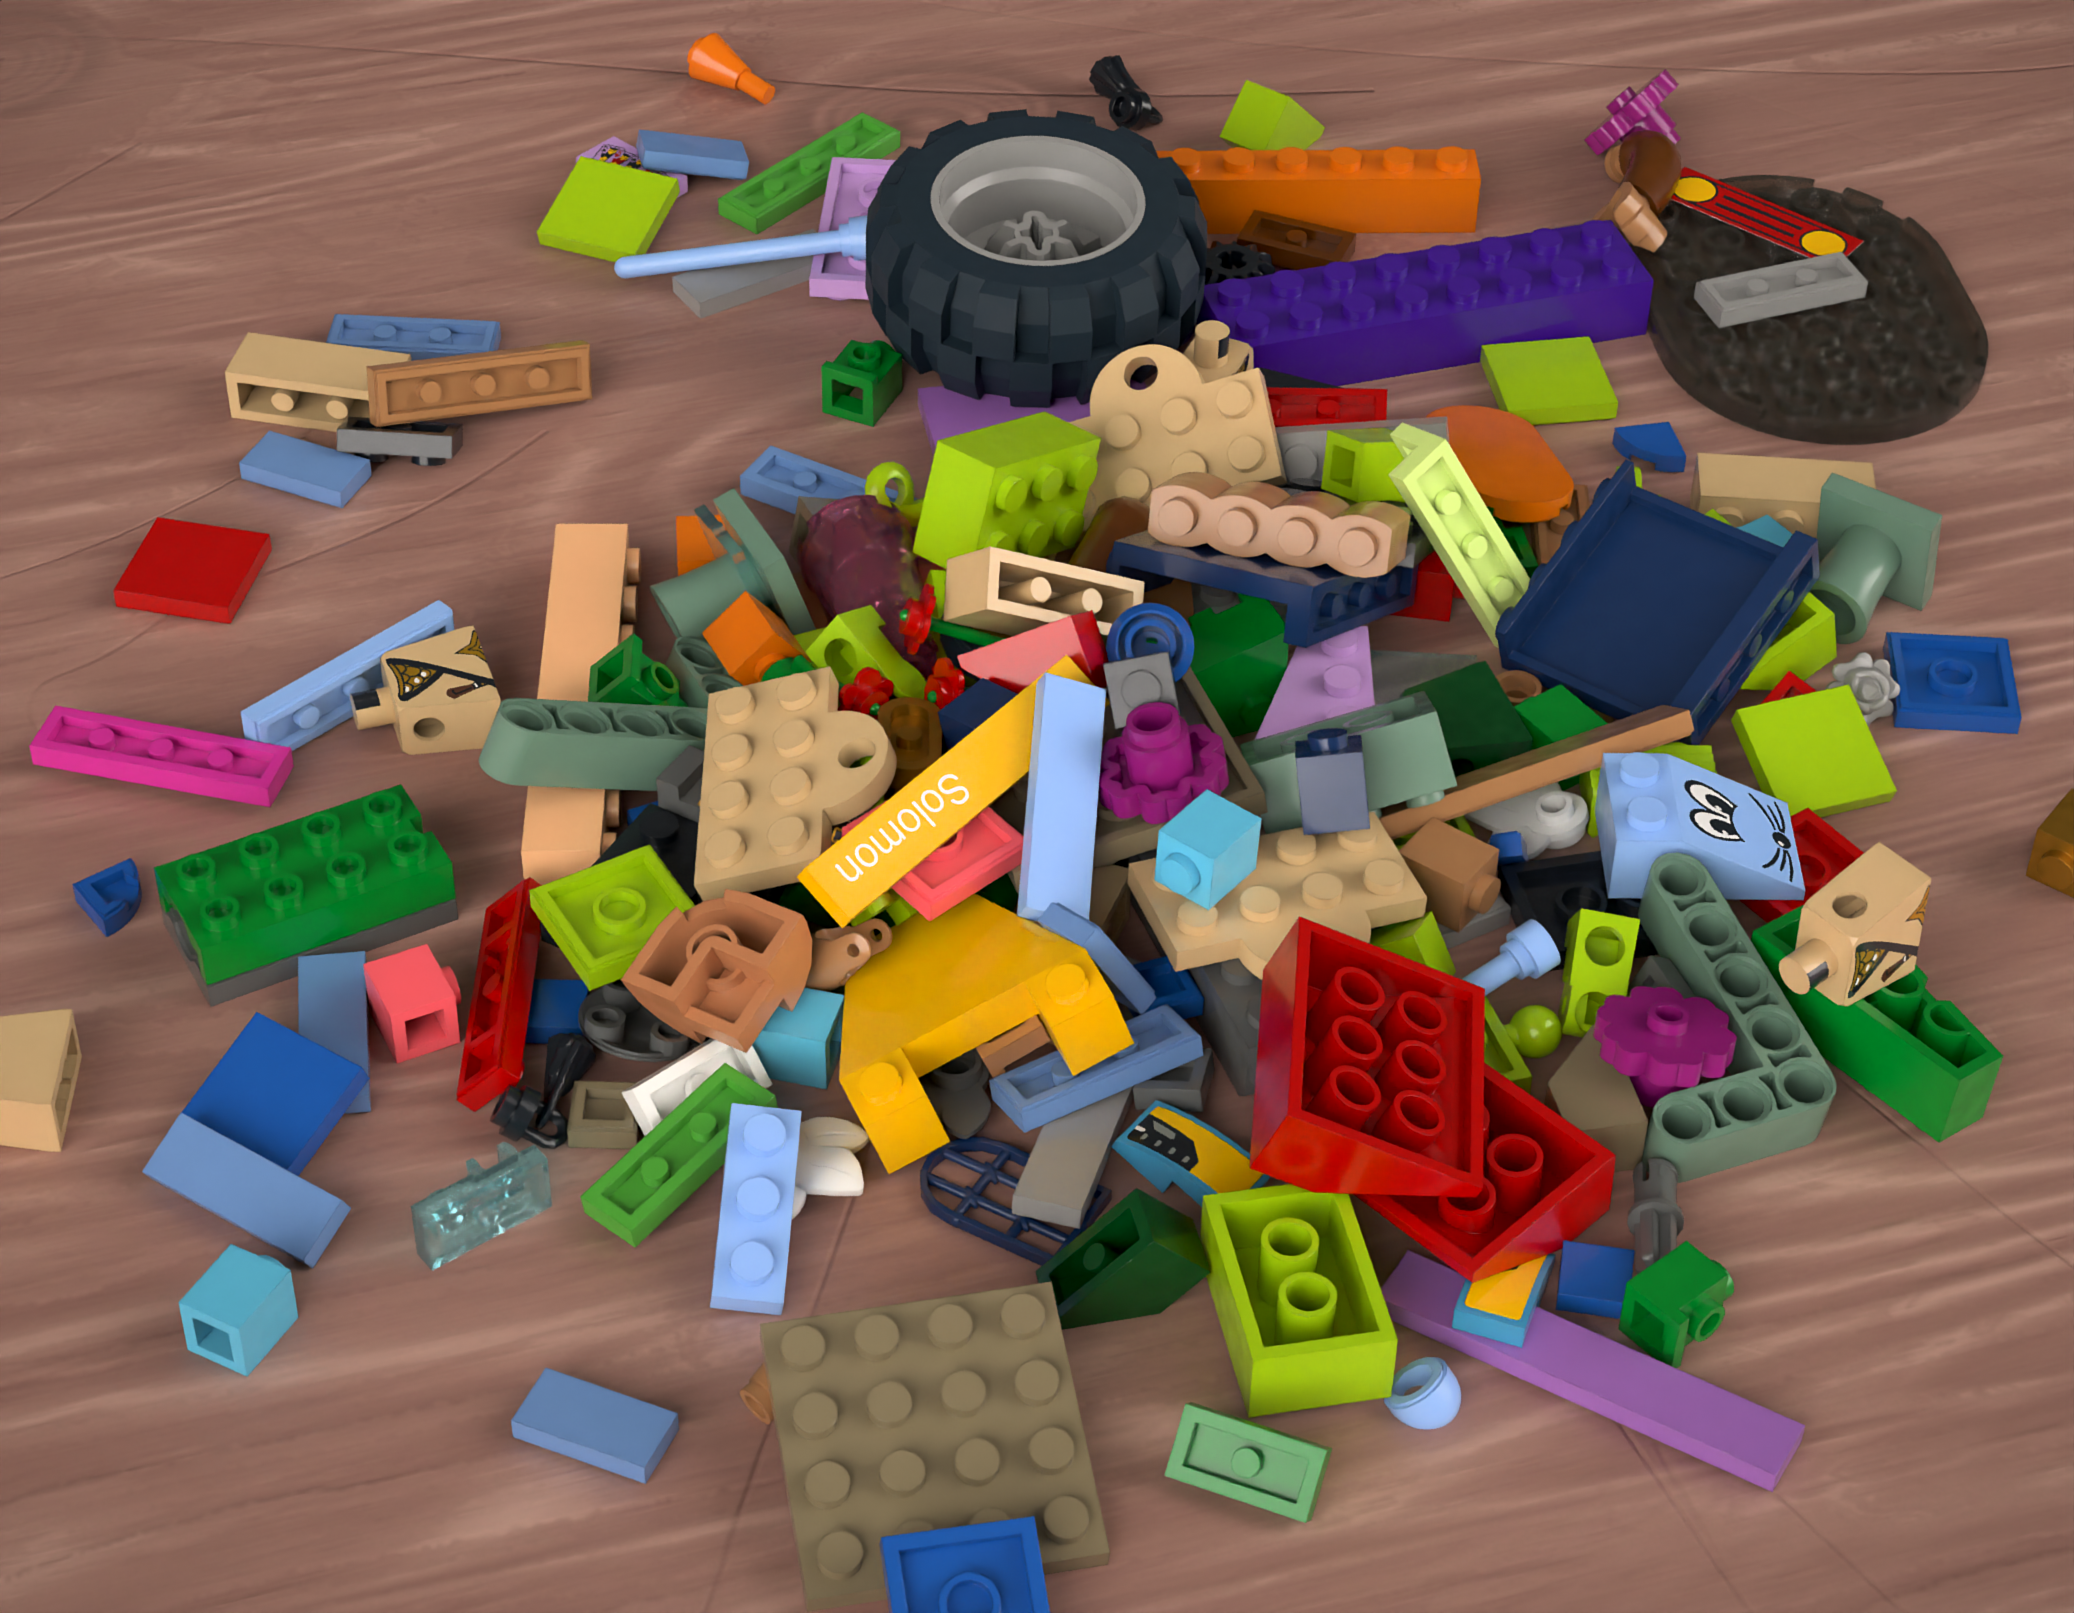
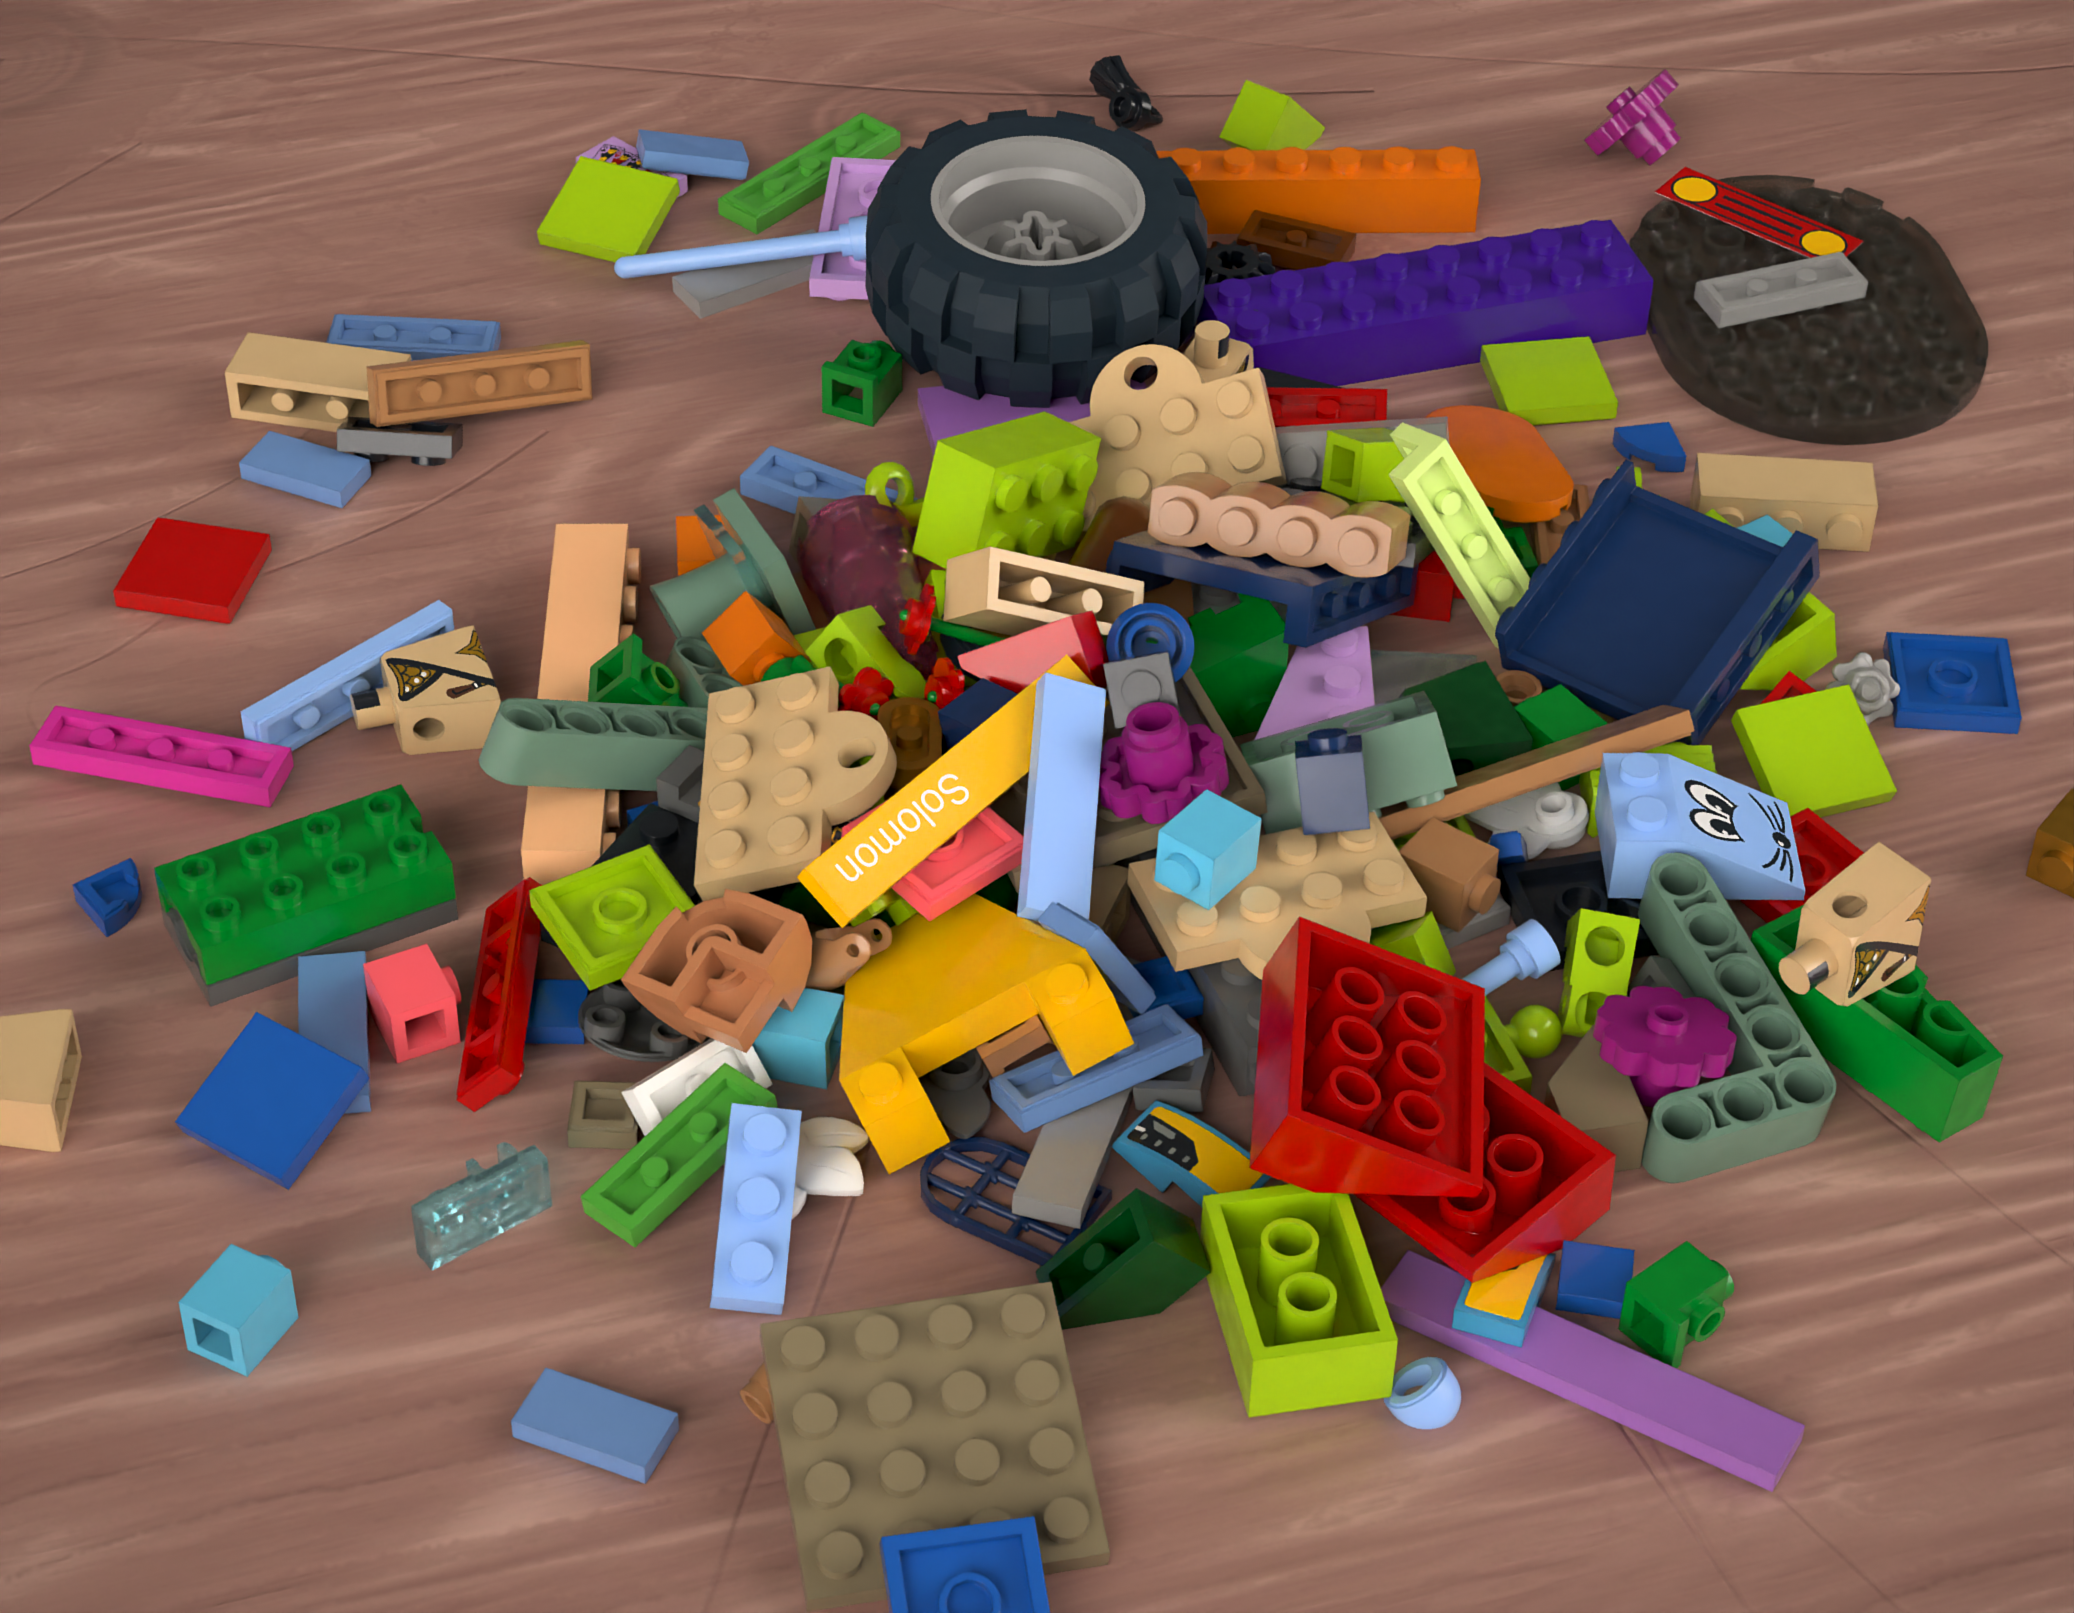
medium blue tile [142,1113,351,1269] -> none
black piece [490,1032,596,1149] -> none
orange cone [687,33,775,104] -> none
plate [1164,1402,1332,1523] -> none
piece [1592,130,1682,252] -> none
dark grey axle [1627,1158,1684,1274] -> none
sand green plant [1809,472,1942,644] -> none

